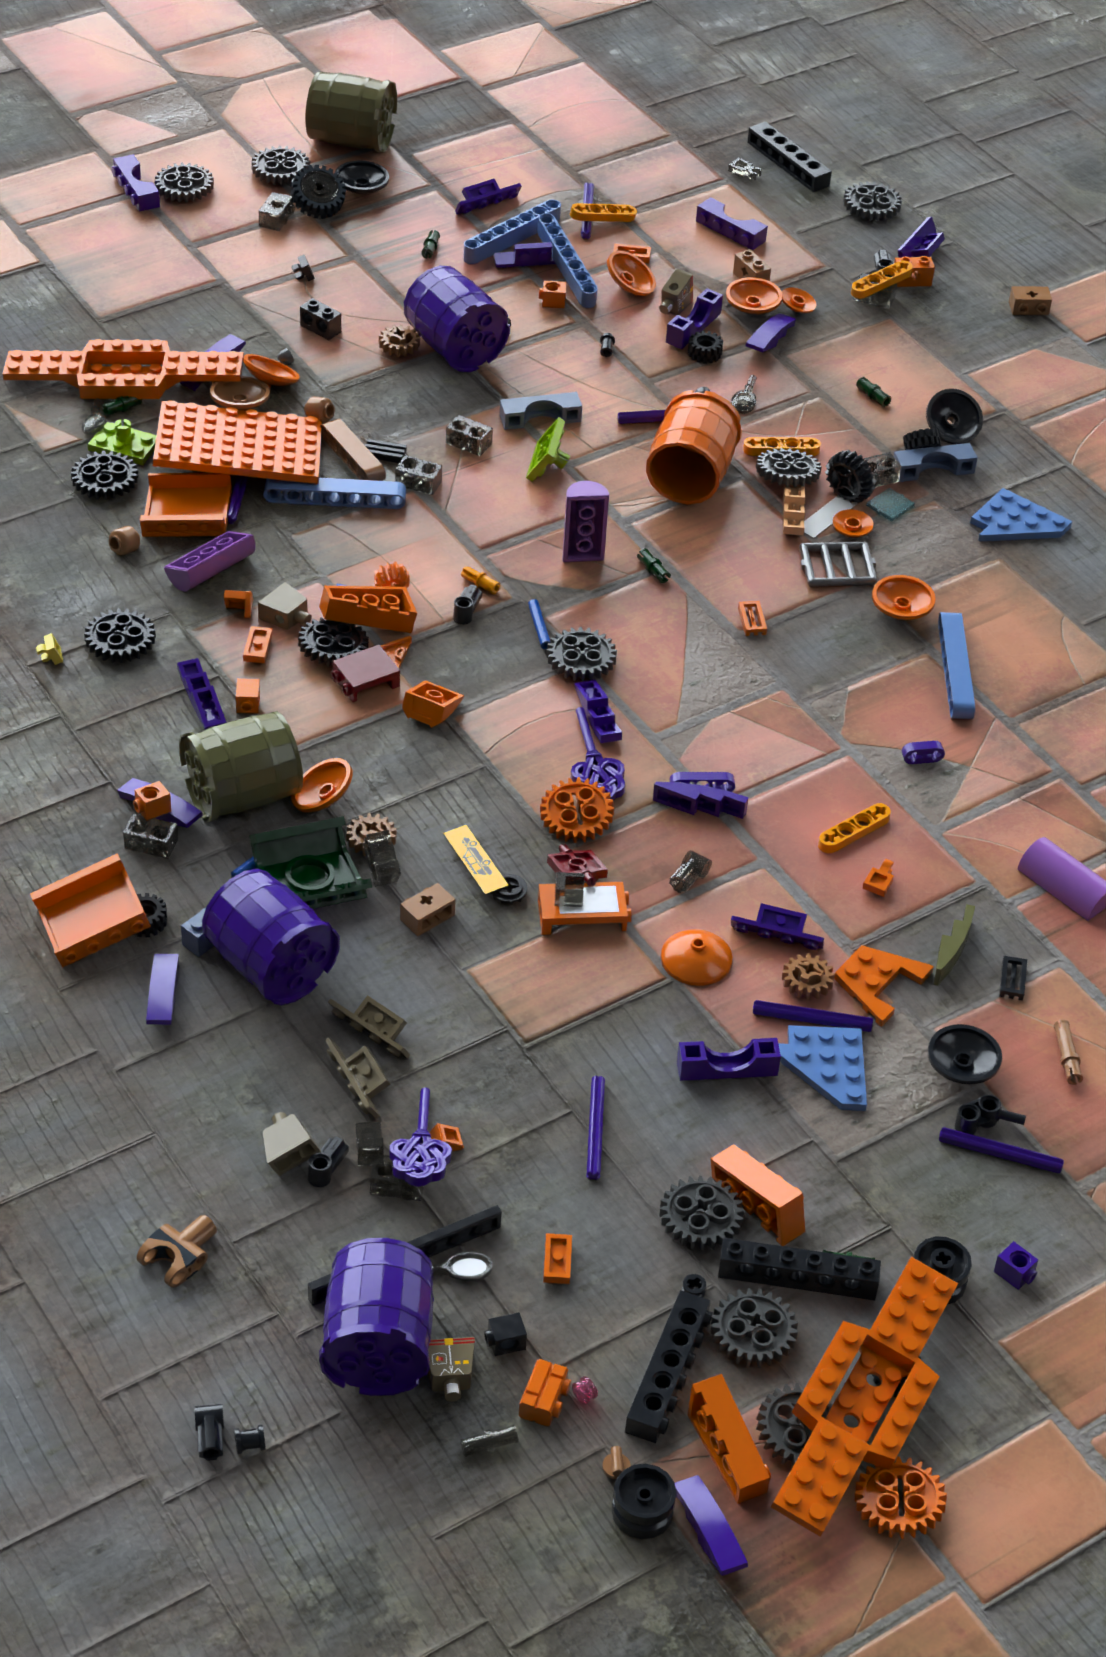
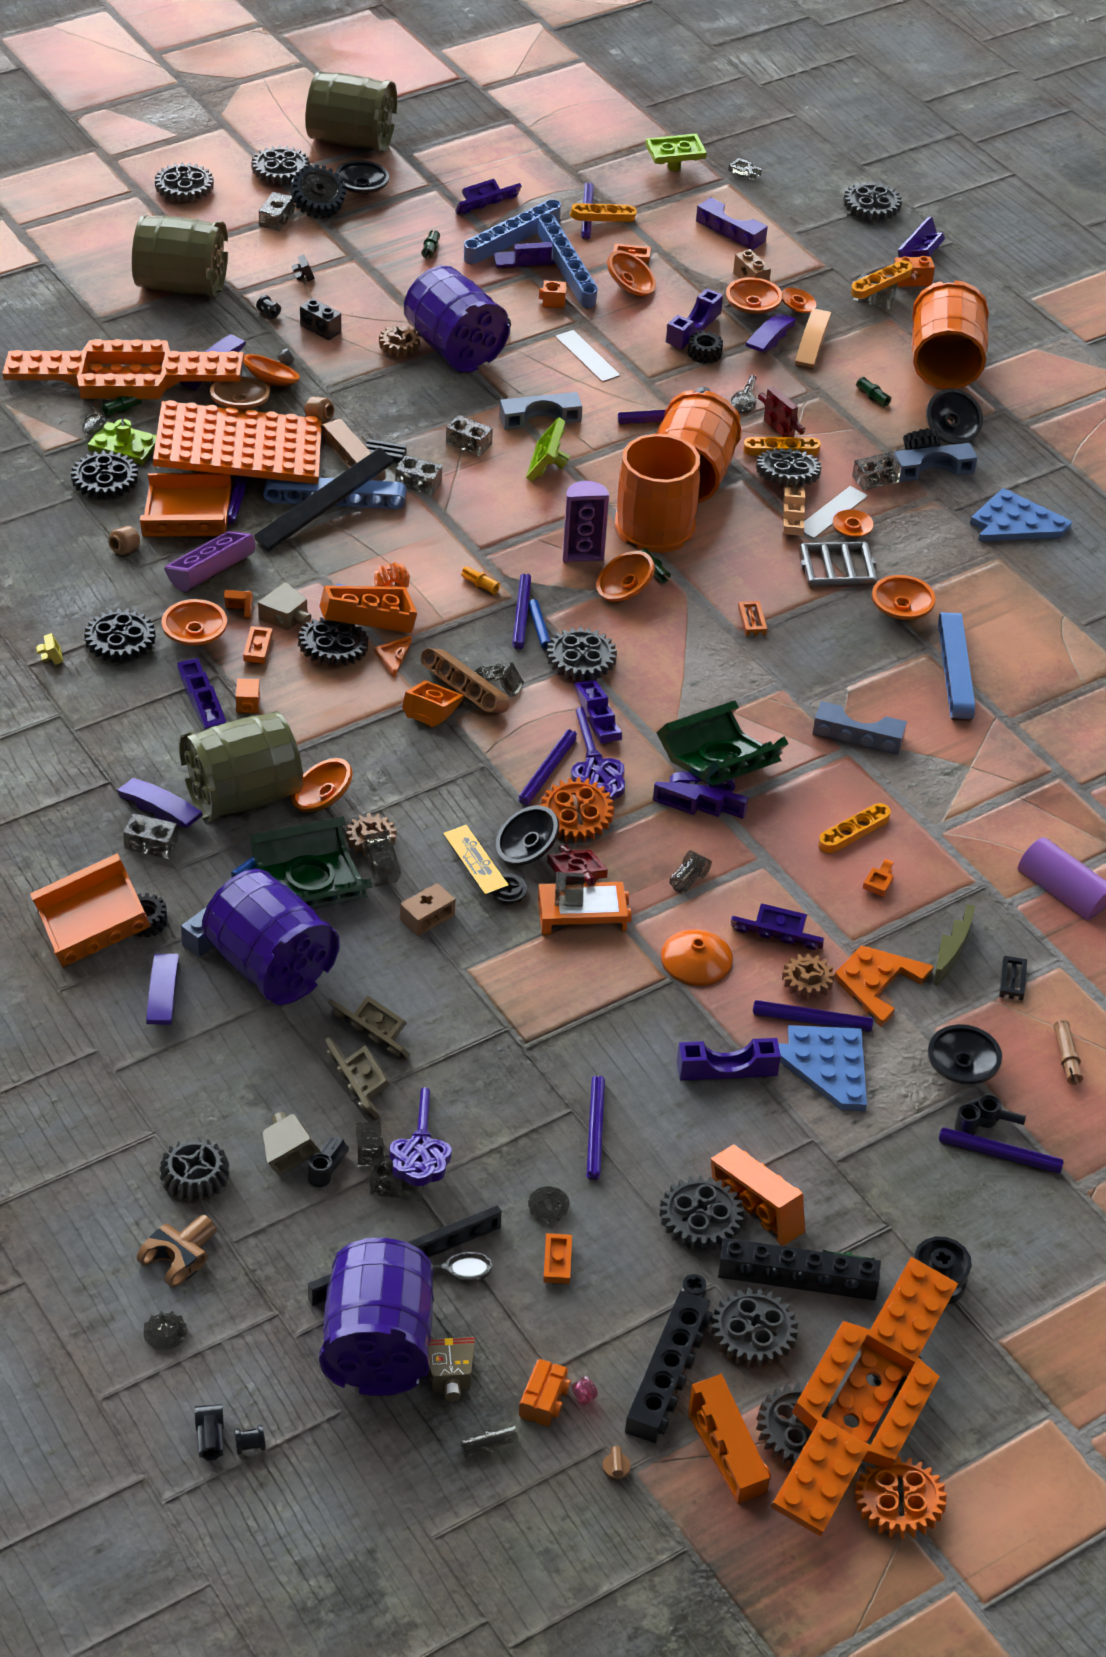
arch [111,154,160,212] -> none
orange brick [133,781,171,821] -> none
panel [331,645,400,702] -> none
orange slope [430,1123,464,1151] -> none
black piece [453,584,482,625] -> none
black brick [484,1312,527,1356] -> none
black pin [600,333,615,357] -> none
black wheel [612,1463,677,1539] -> none
dark tan torso [659,268,693,315] -> none
dark purple slope [675,1475,748,1576] -> none
black brick [747,121,832,192] -> none
black gear [825,450,876,503] -> none
clear light blue piece [866,488,915,521] -> none
piece [874,250,894,277] -> none
dark purple beam [901,741,945,764] -> none
dark purple brick [993,1241,1038,1290] -> none
medium nougat brick [1009,286,1052,315] -> none
none -> olive piece [132,215,228,298]
none -> clear smoke gear [143,1311,187,1350]
none -> dark grey gear [159,1137,230,1203]
none -> orange dish [162,599,227,646]
none -> black tile [254,447,393,552]
none -> black bush [256,295,281,319]
none -> medium nougat beam [420,648,510,713]
none -> clear smoke bracket [474,662,524,697]
none -> black dish [496,805,560,865]
none -> dark purple axle [512,573,531,649]
none -> dark purple axle [518,729,577,806]
none -> clear smoke gear [528,1186,570,1224]
none -> white sticker [556,330,620,381]
none -> orange dish [596,551,655,602]
none -> orange piece [614,434,700,553]
none -> lime plate [645,133,707,171]
none -> dark green panel [656,700,789,786]
none -> dark red plate [758,386,806,437]
none -> light nougat slope [795,309,831,369]
none -> sand blue arch [813,701,907,755]
none -> orange piece [912,280,989,389]

